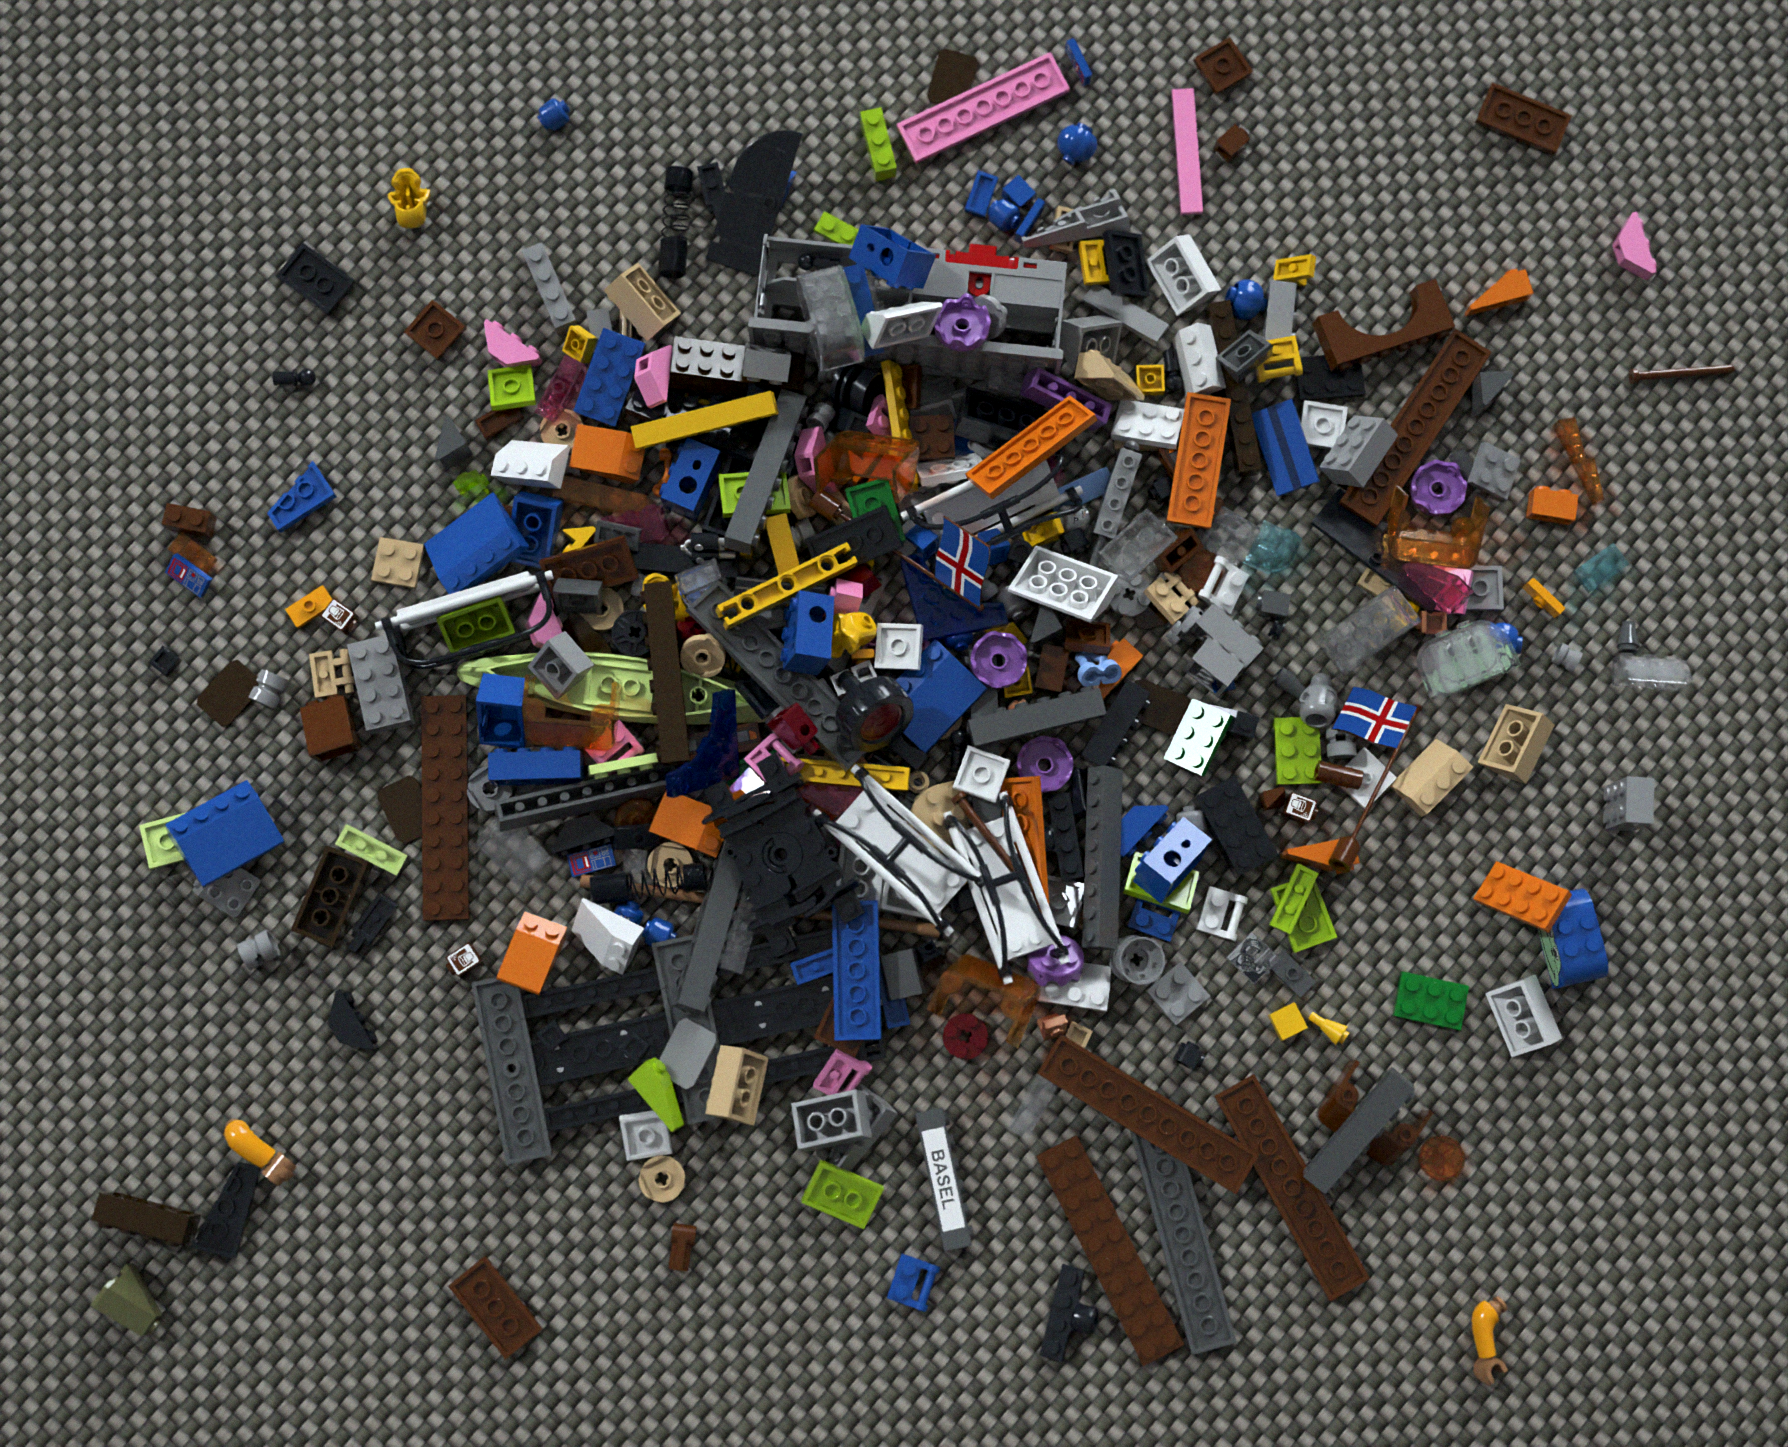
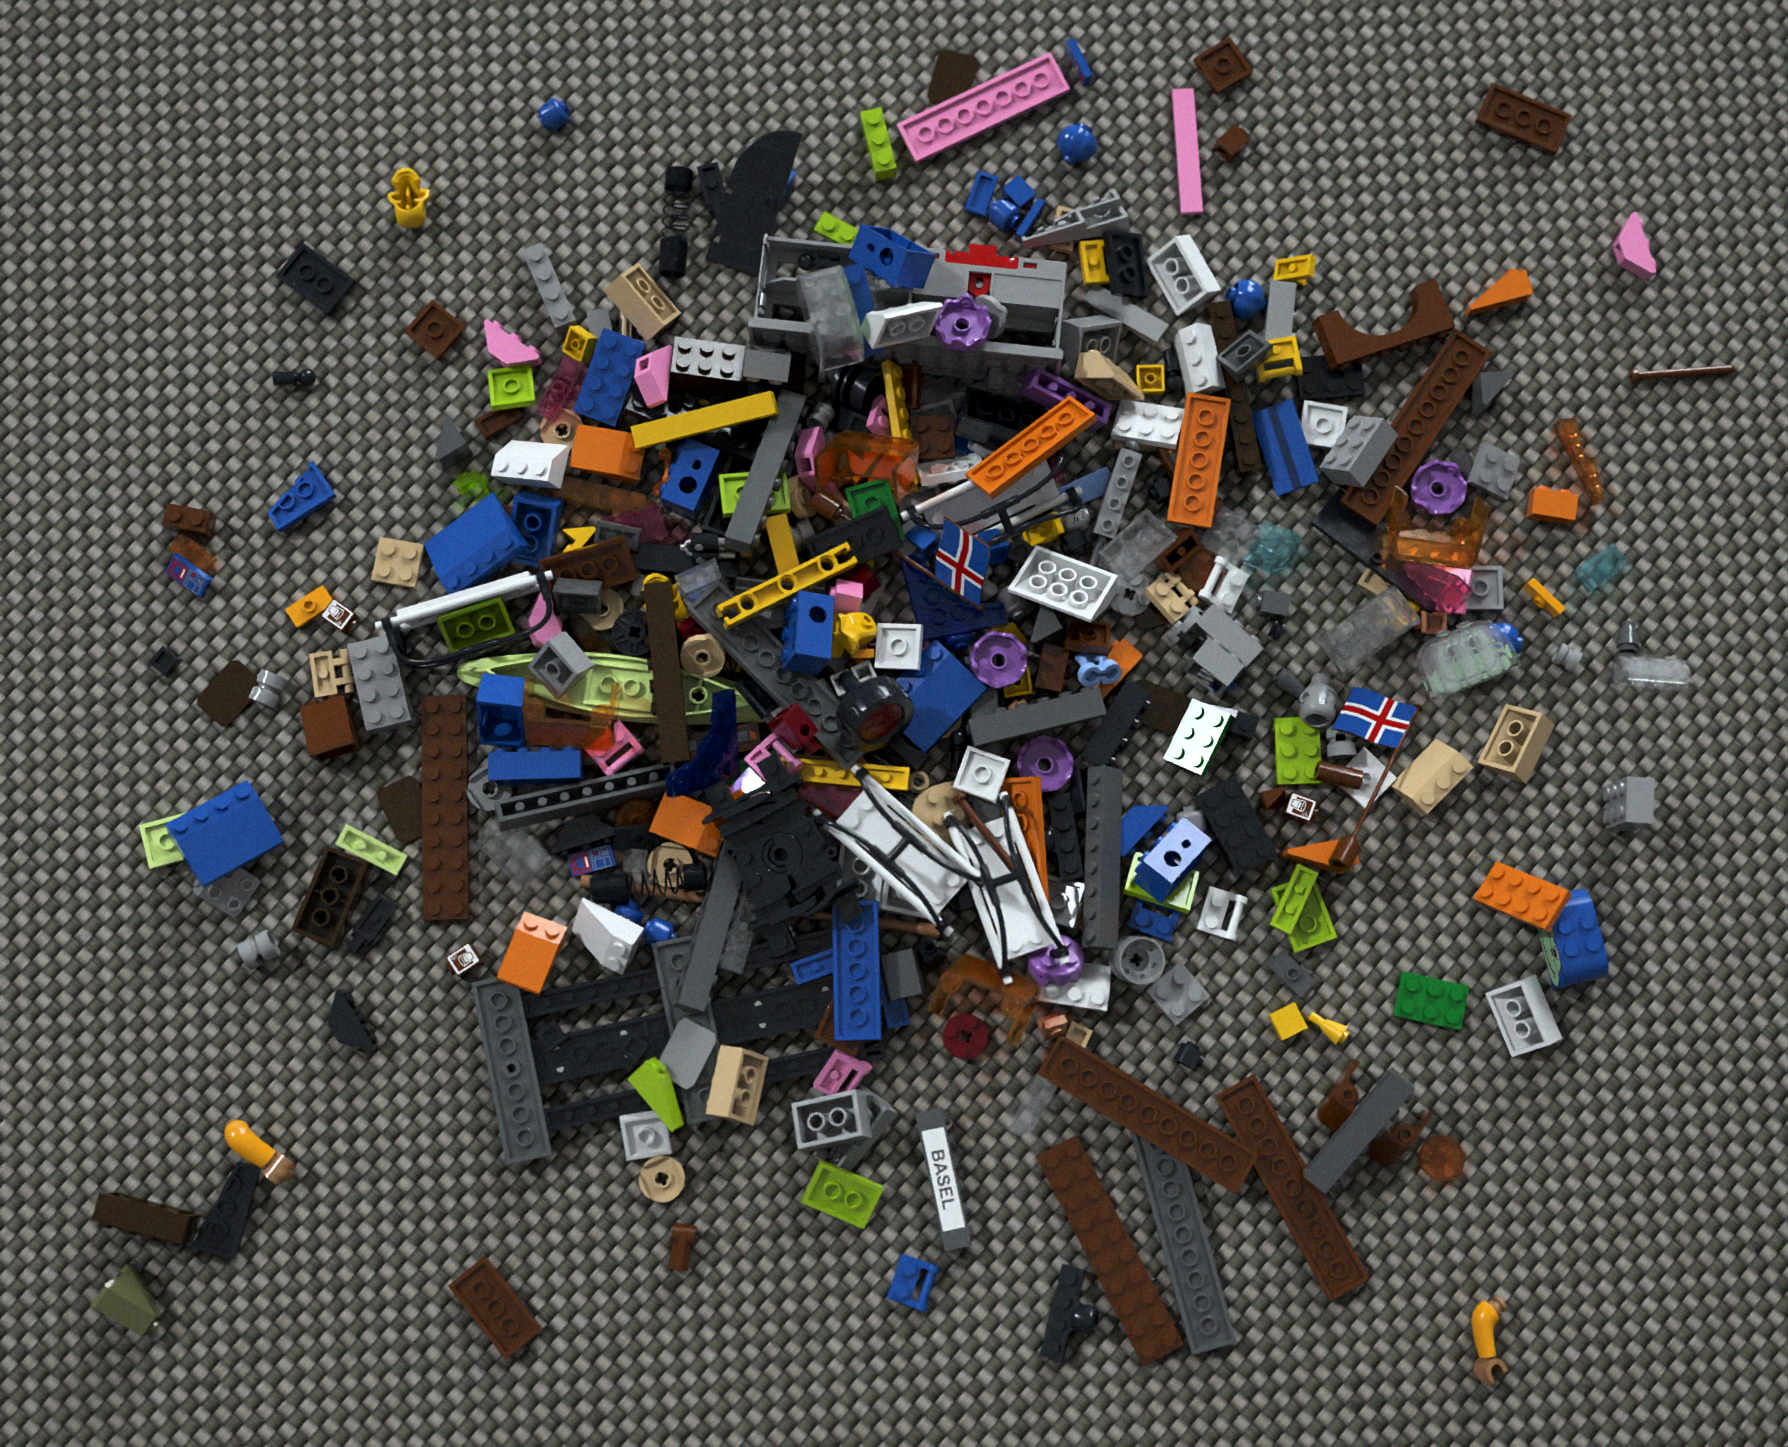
yellowish green plate [587,753,658,780] -> none
piece [1226,931,1281,985] -> none

